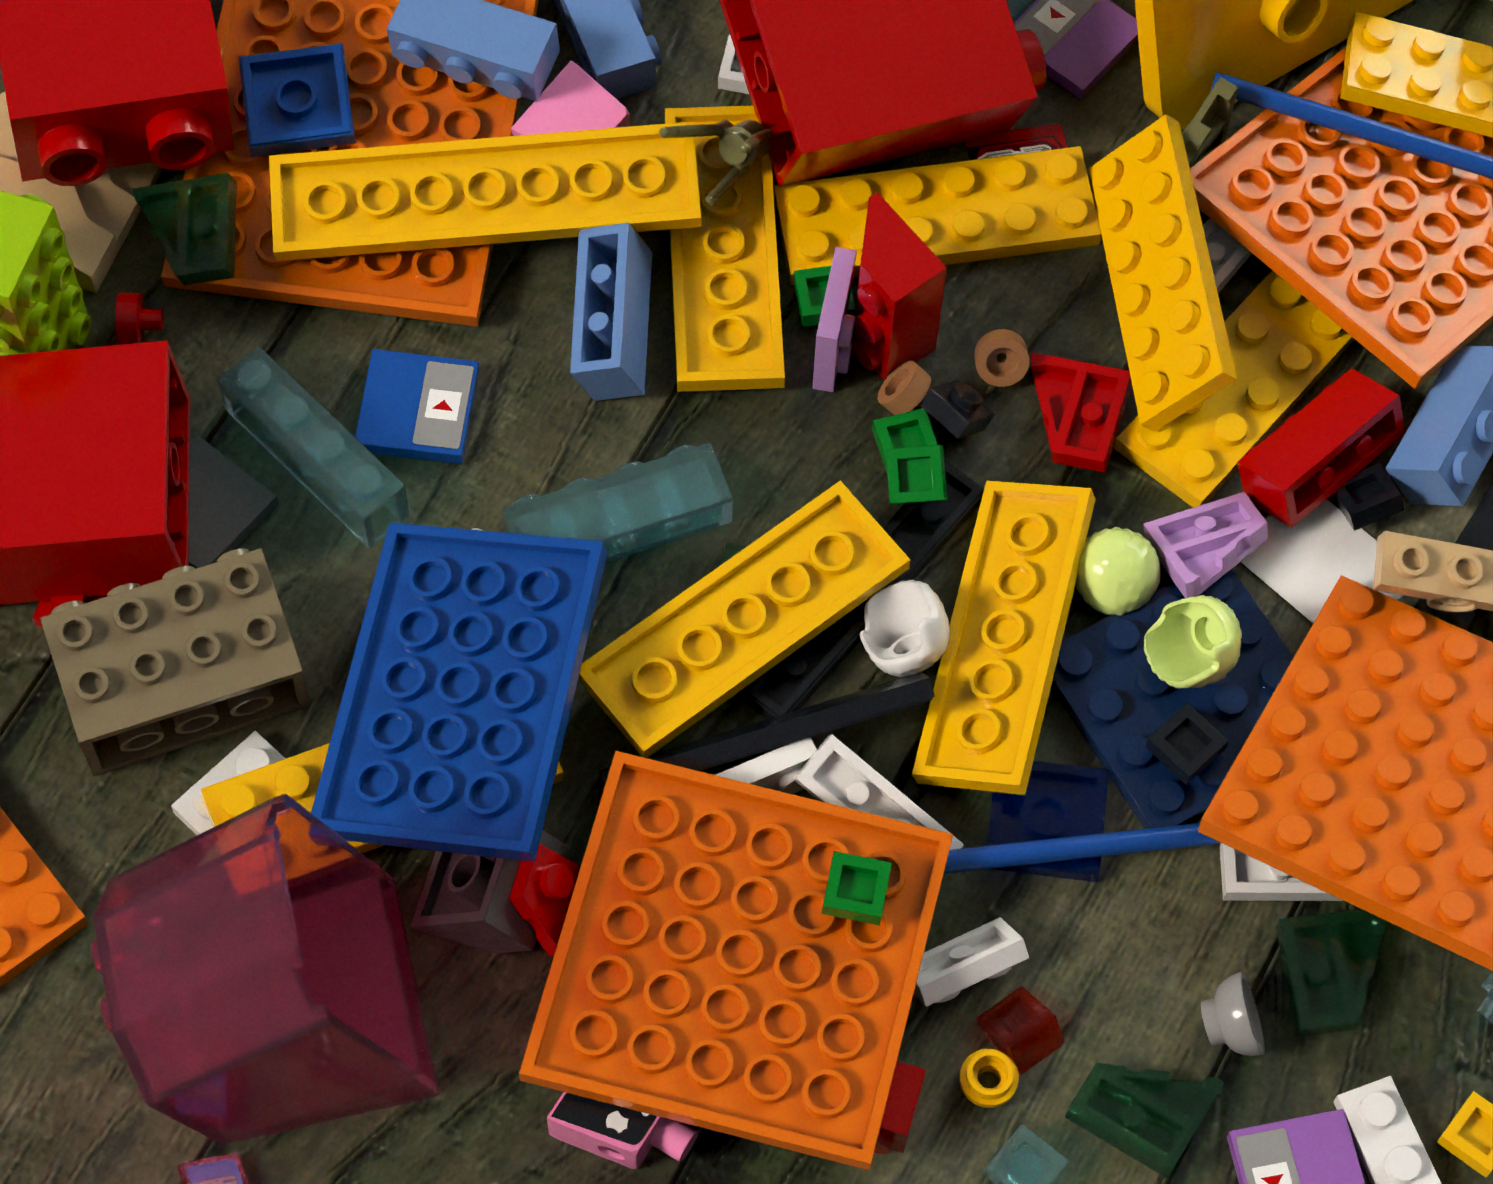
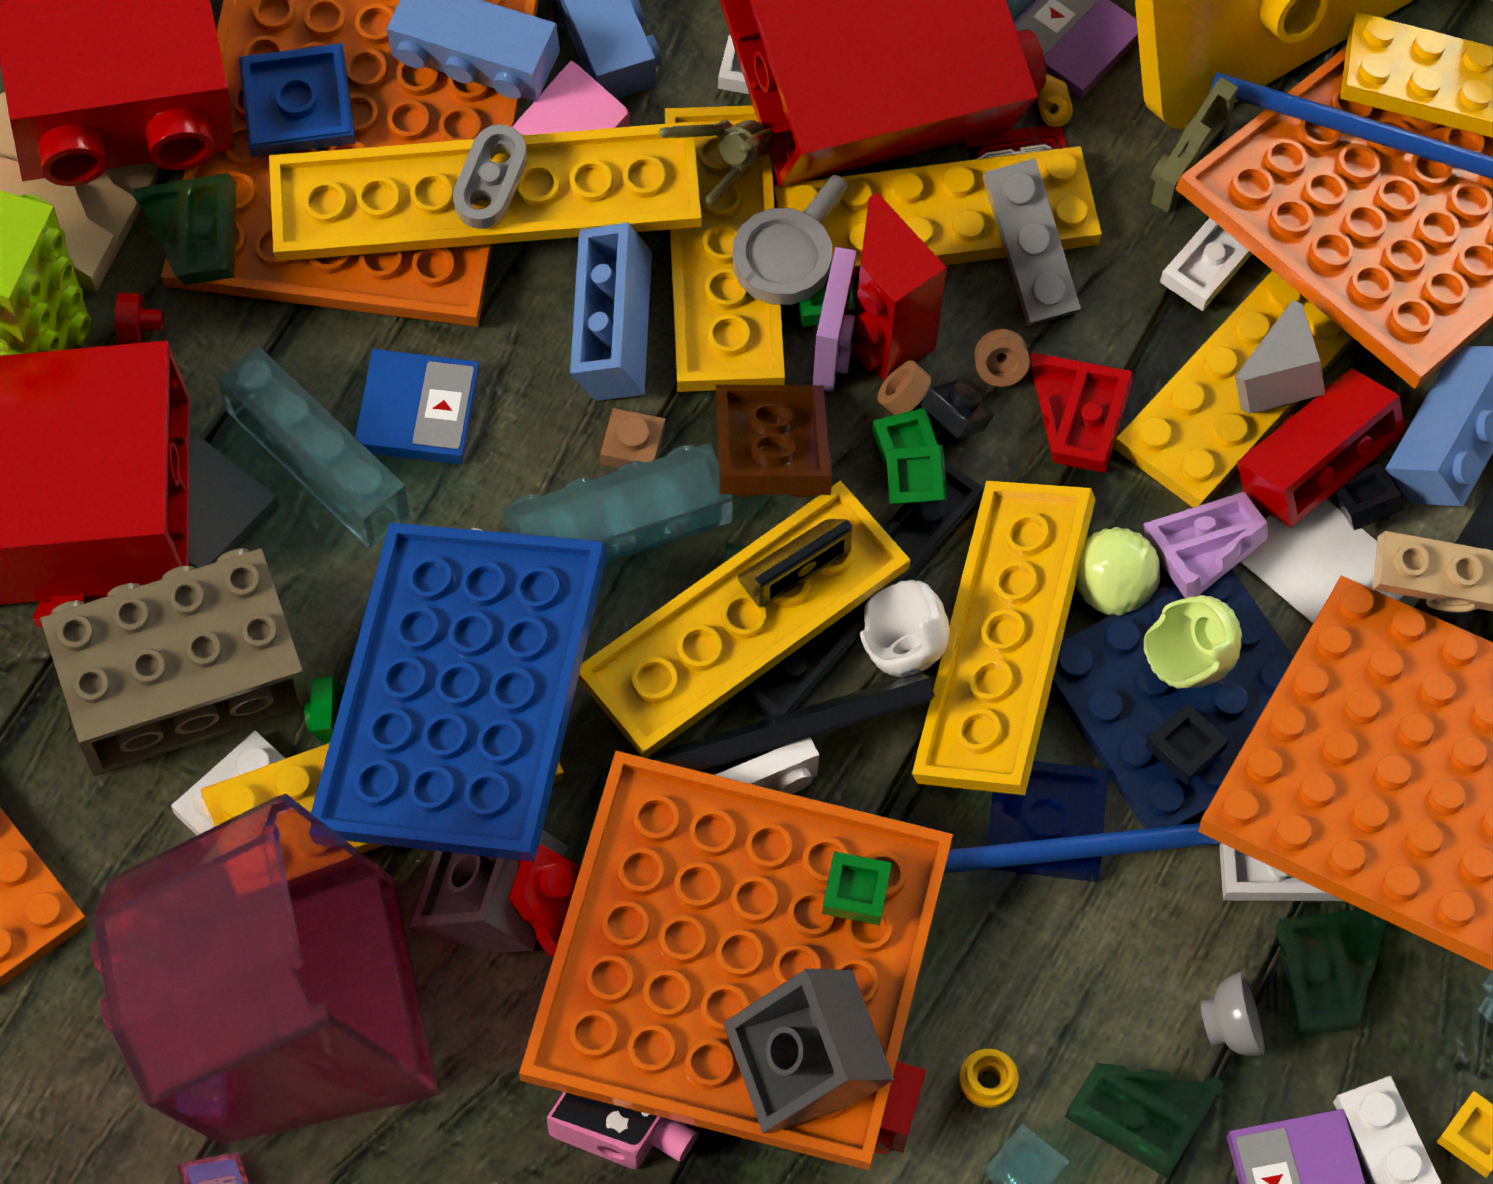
white plate [793,734,964,850] -> none
white plate [914,917,1029,1007] -> none
clear red slope [976,986,1064,1074] -> none
yellow plate [1088,114,1237,432] -> none
none -> green plate [304,676,345,745]
none -> light grey plate [453,125,527,229]
none -> medium nougat plate [600,408,665,475]
none -> reddish brown plate [716,385,832,498]
none -> dark grey slope [723,969,894,1133]
none -> light grey piece [733,175,848,305]
none -> slope [738,519,852,608]
none -> light grey plate [982,158,1081,327]
none -> yellow arm [1036,73,1073,127]
none -> light grey slope [1235,300,1325,414]

